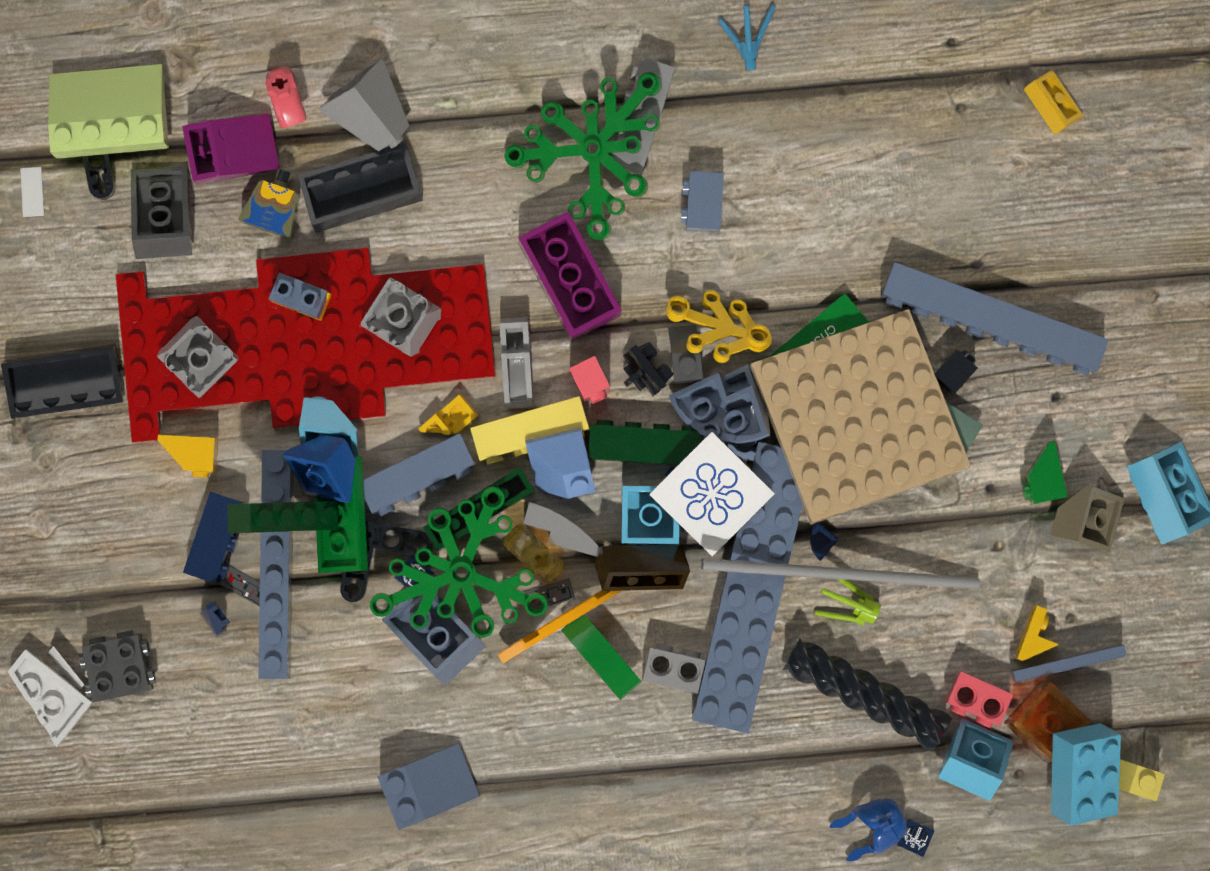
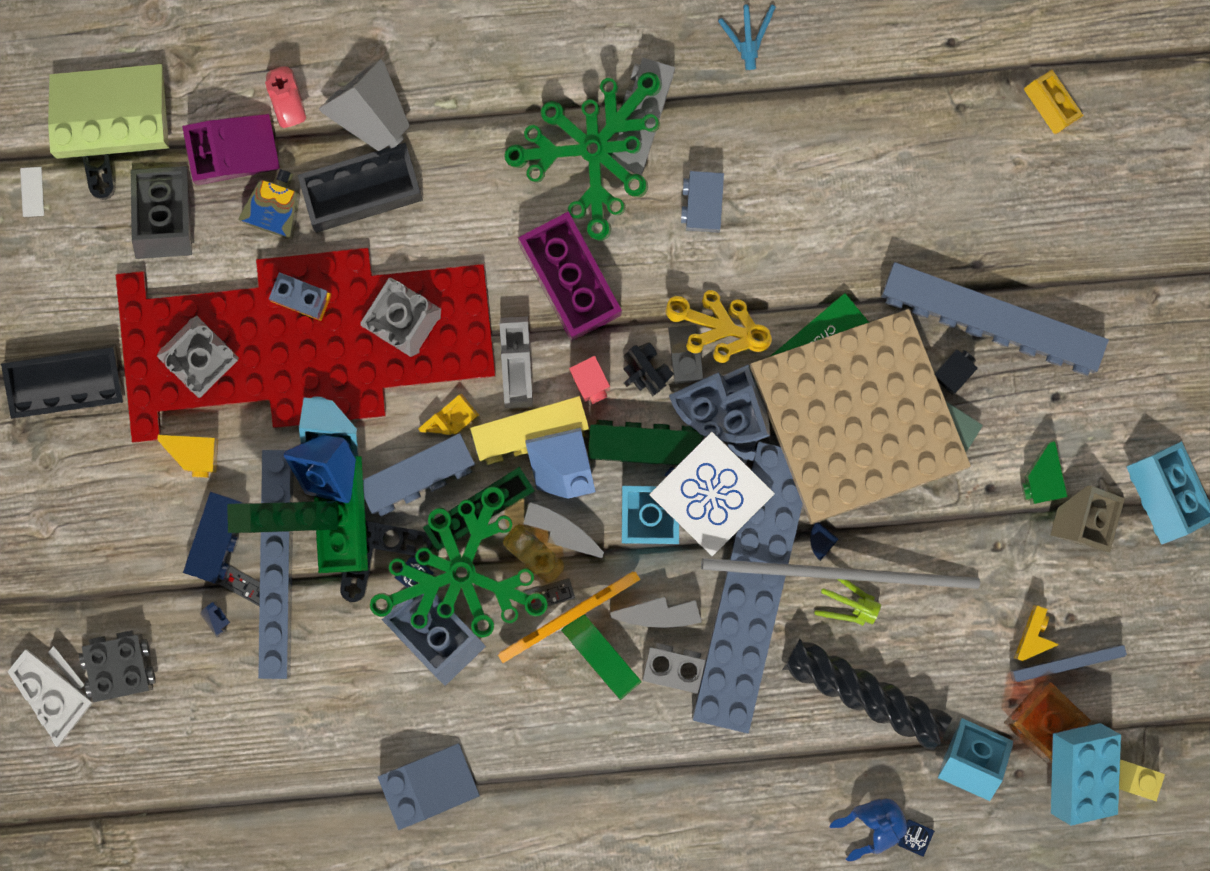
dark brown brick [595,544,690,591] -> none
coral brick [944,671,1013,728] -> none
none -> light grey slope [610,597,702,628]

